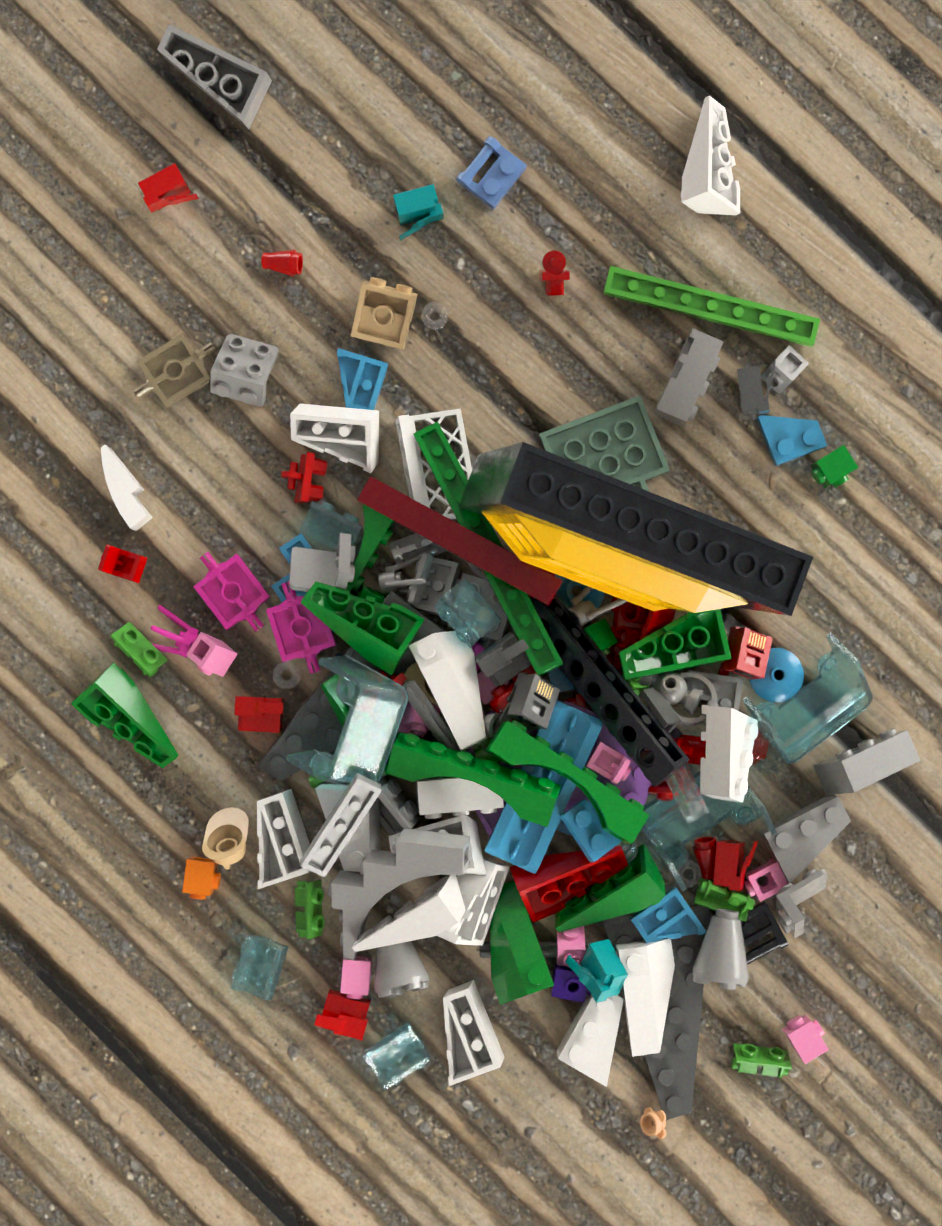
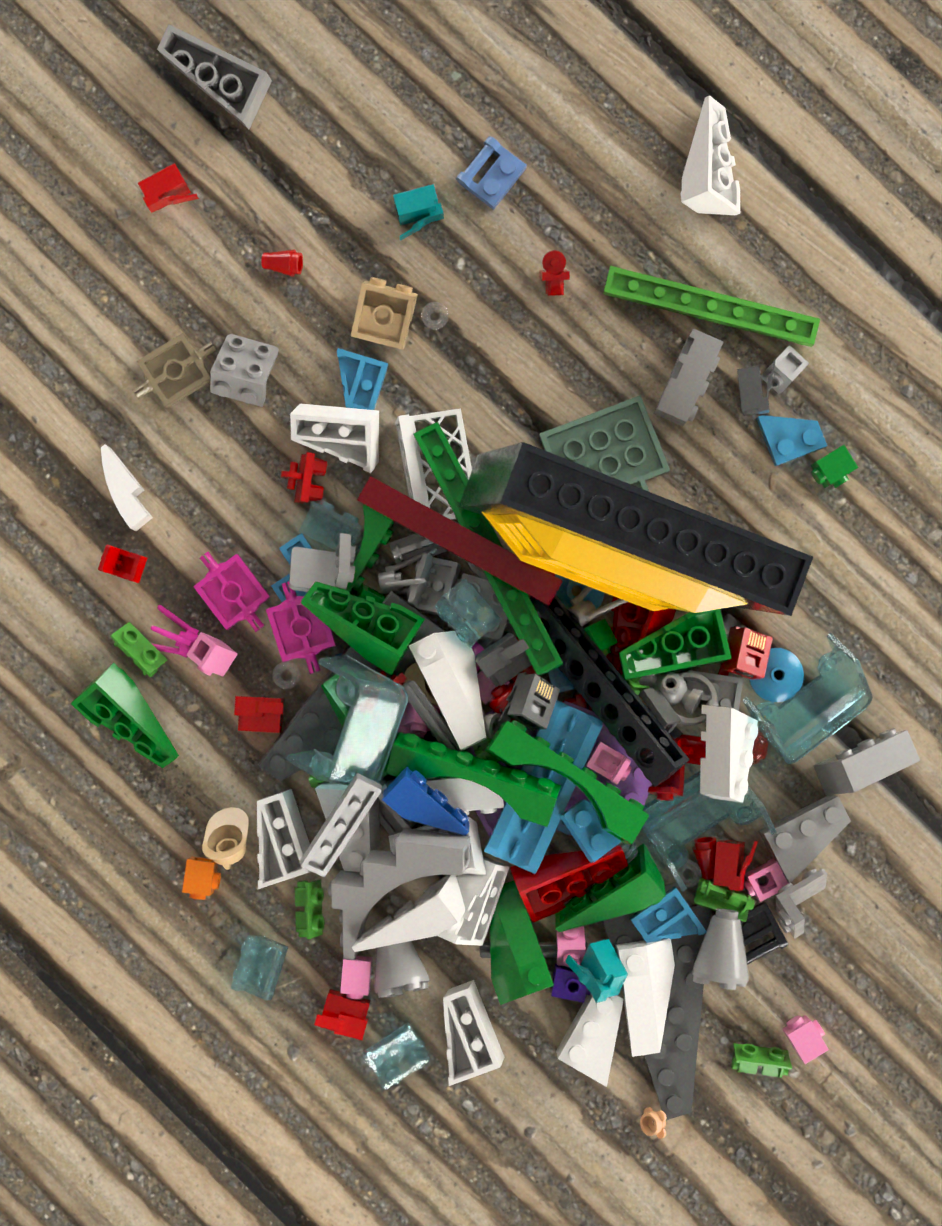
clear plate [666,764,710,824] -> none
none -> blue slope [382,767,469,836]

